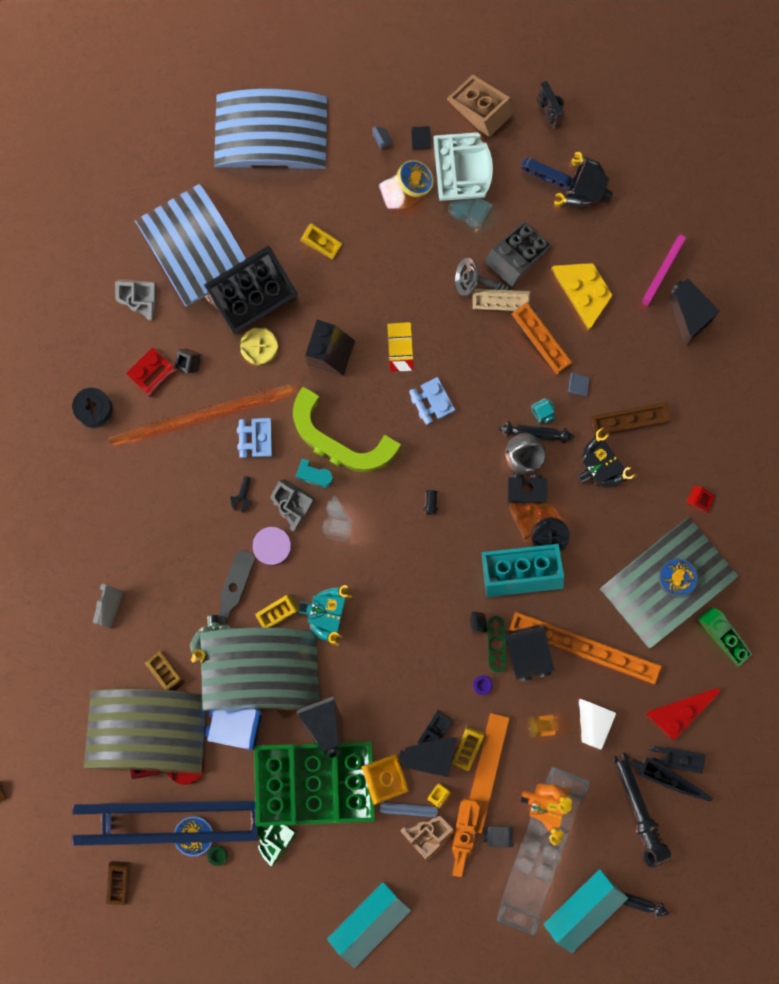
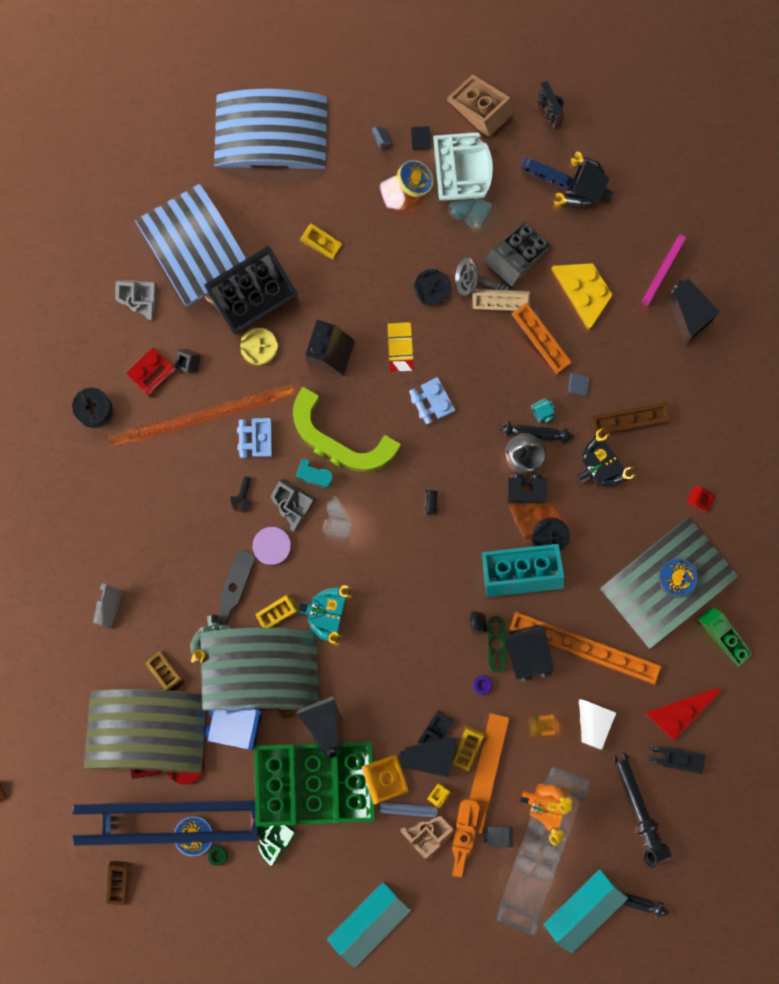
black piece [631,757,713,802] -> none
none -> black tile [414,269,451,307]

